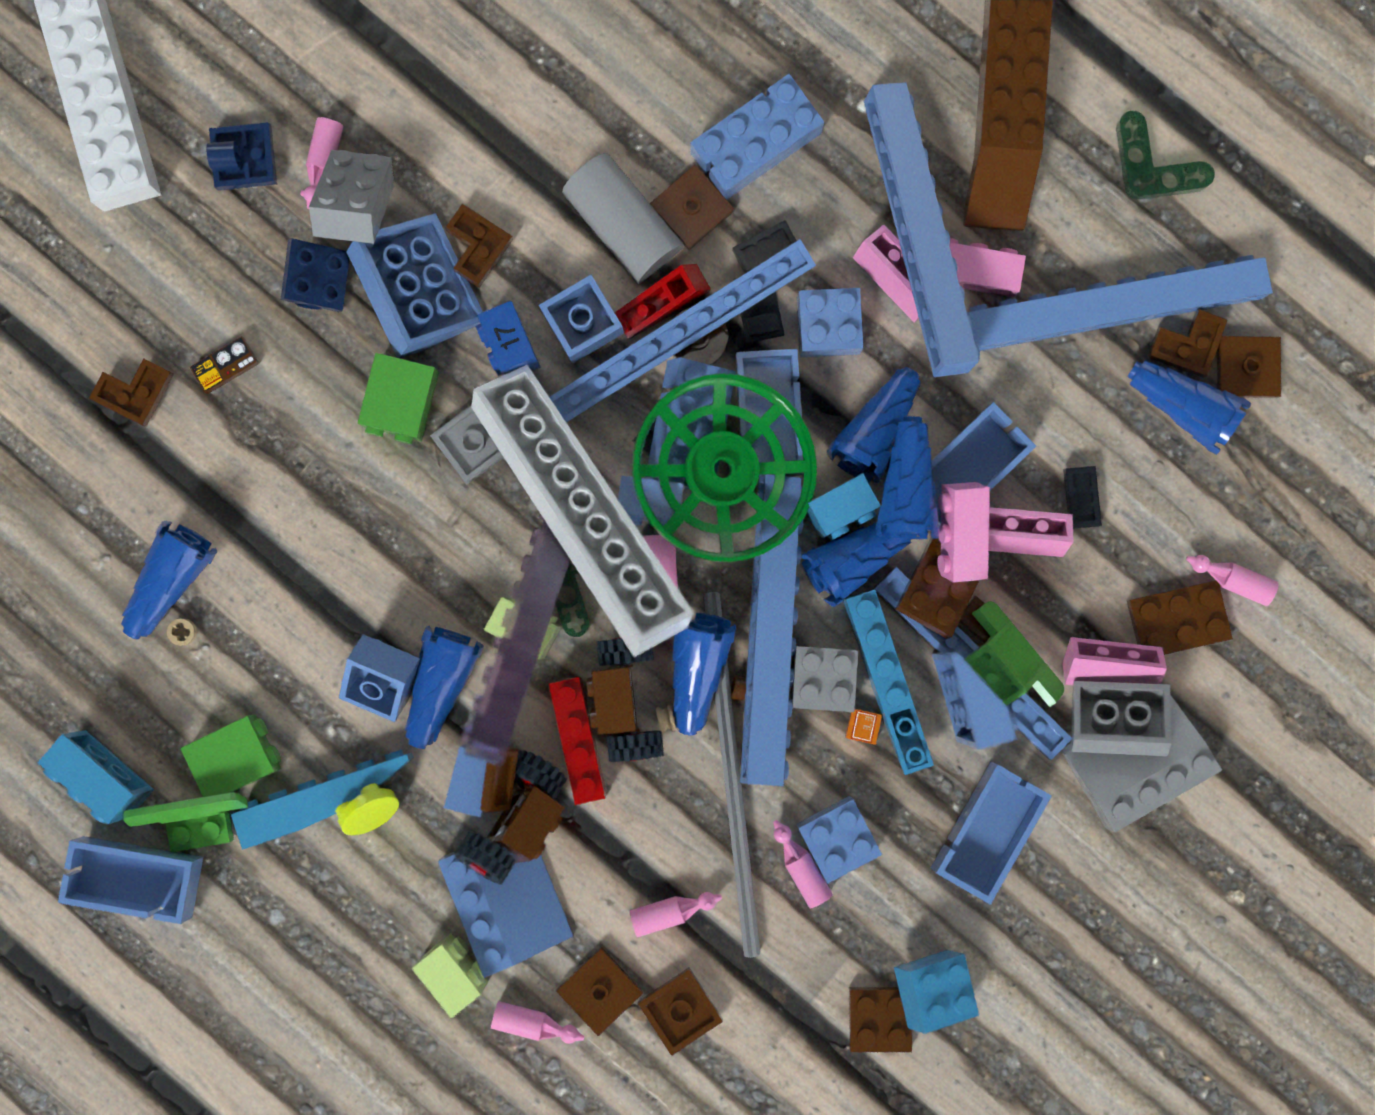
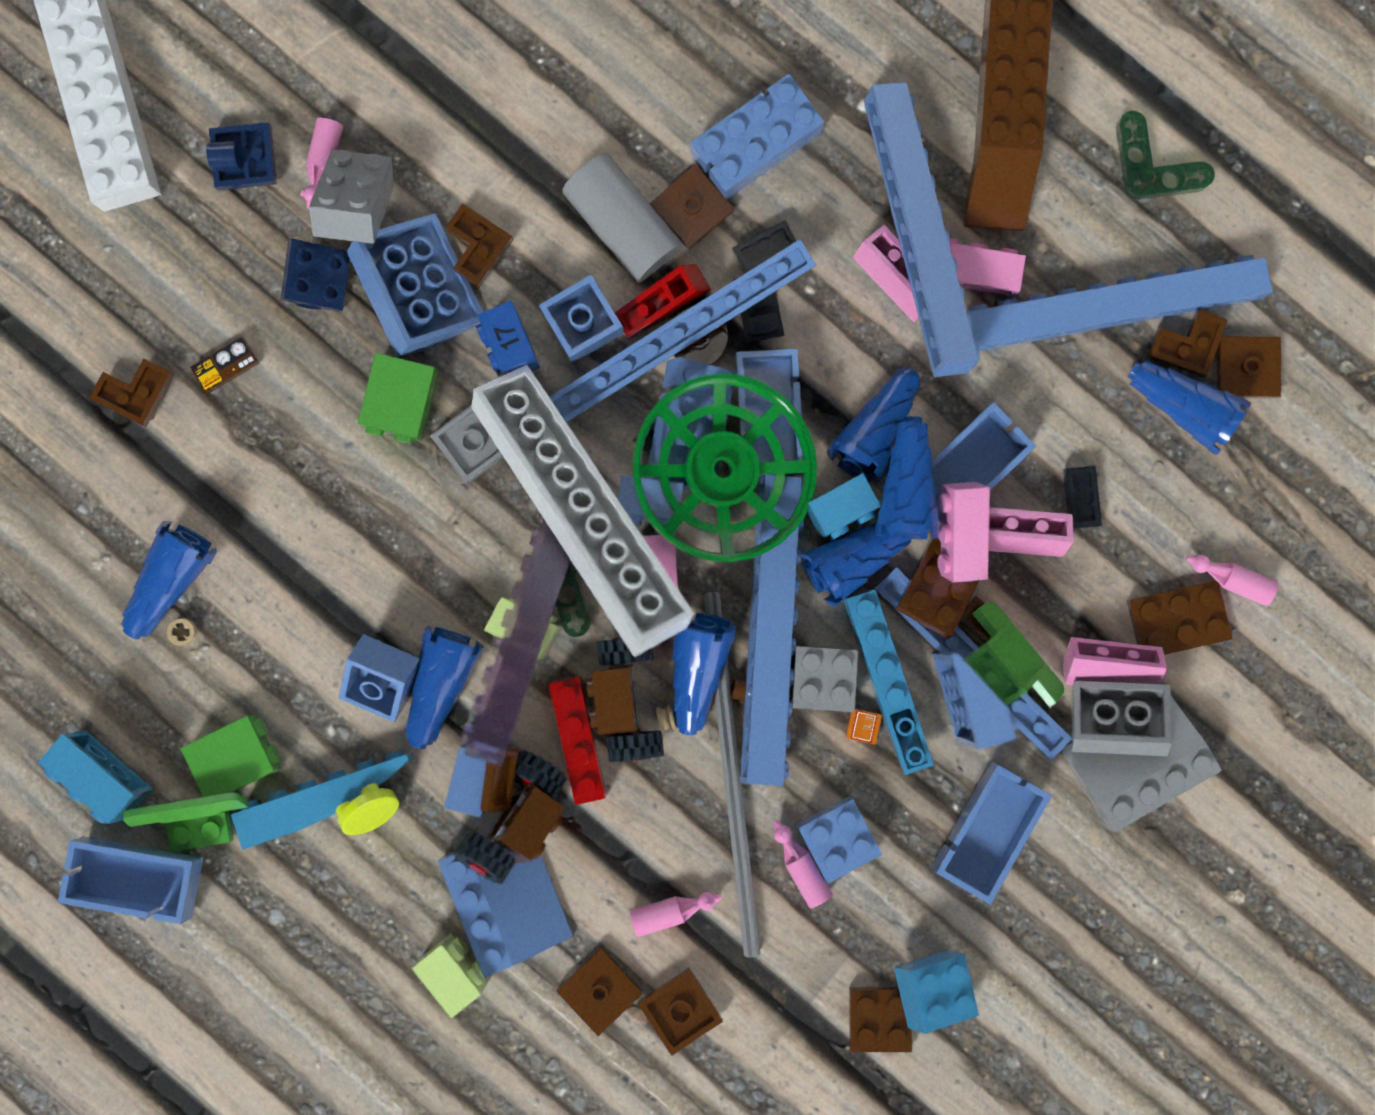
bright pink wheel [491,1001,584,1044] -> none
medium blue brick [797,288,863,358] -> none

